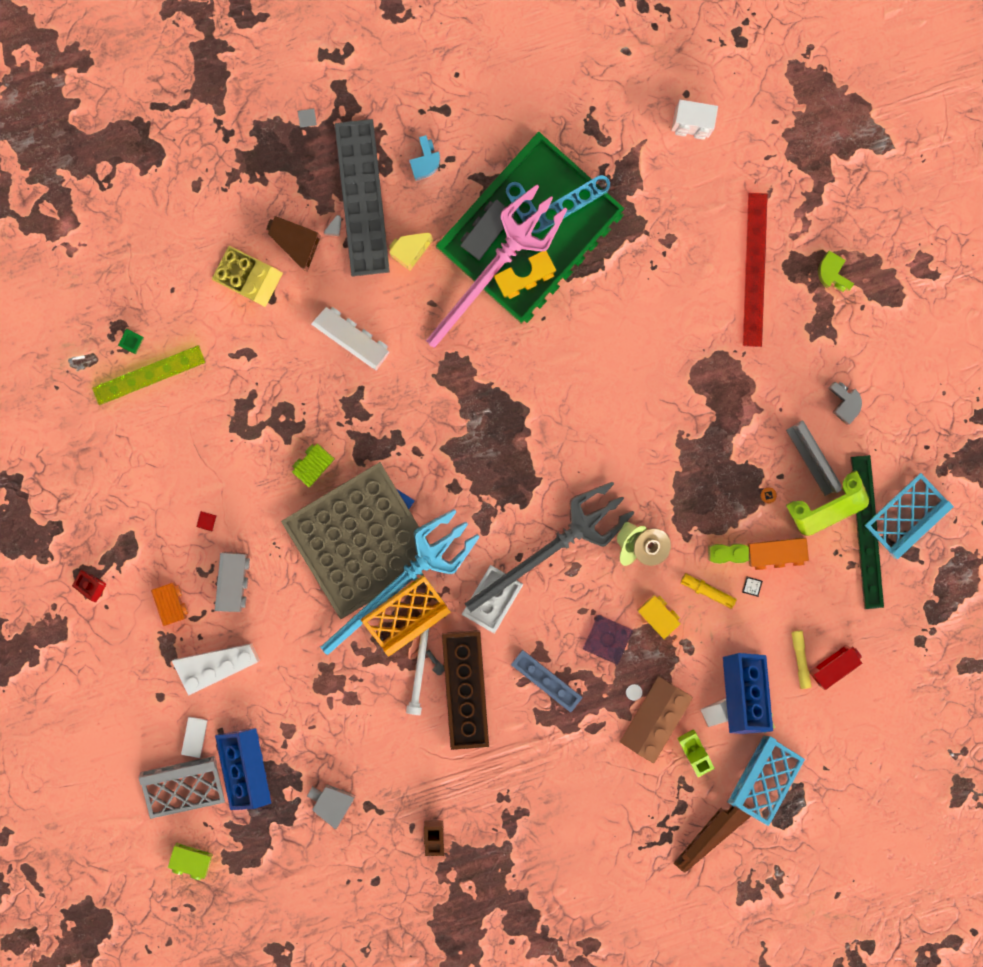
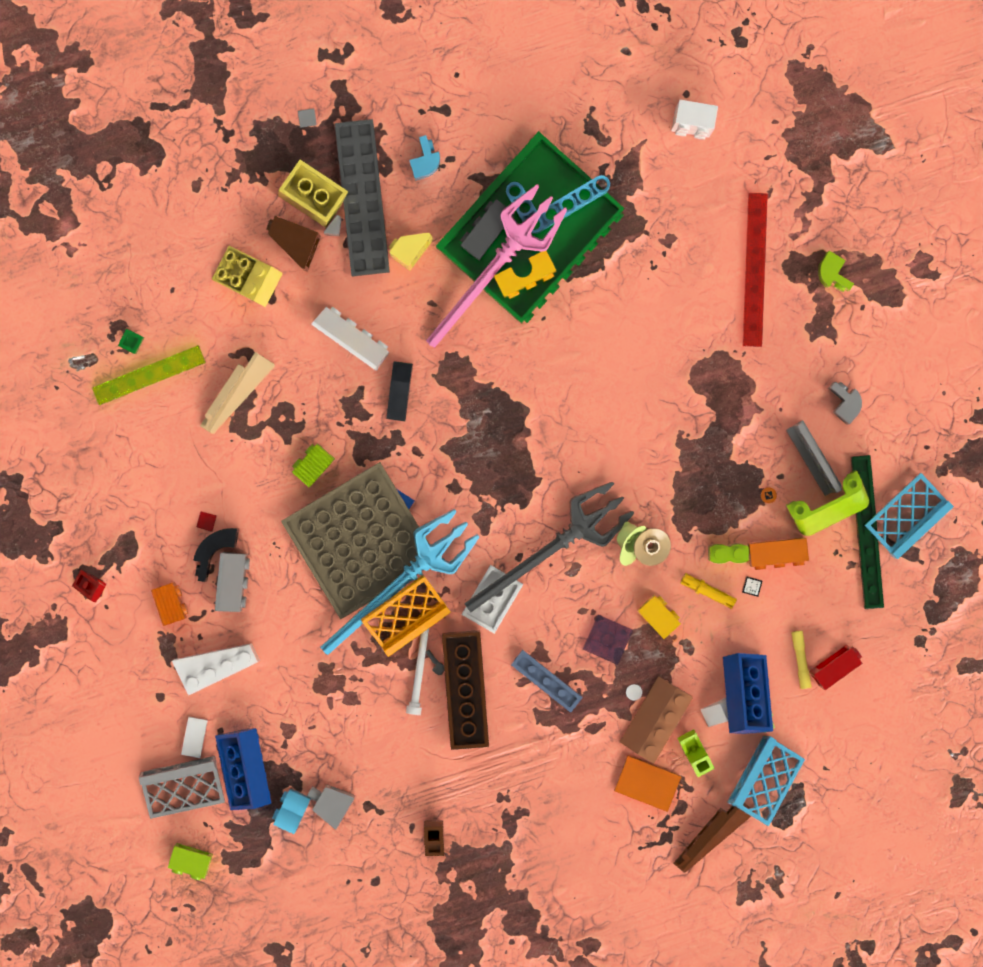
none -> black arch [193,528,239,582]
none -> tan wedge [200,352,275,434]
none -> medium azure brick [272,788,311,834]
none -> light yellow slope [278,160,348,228]
none -> black slope [386,361,413,422]
none -> orange tile [614,755,682,812]

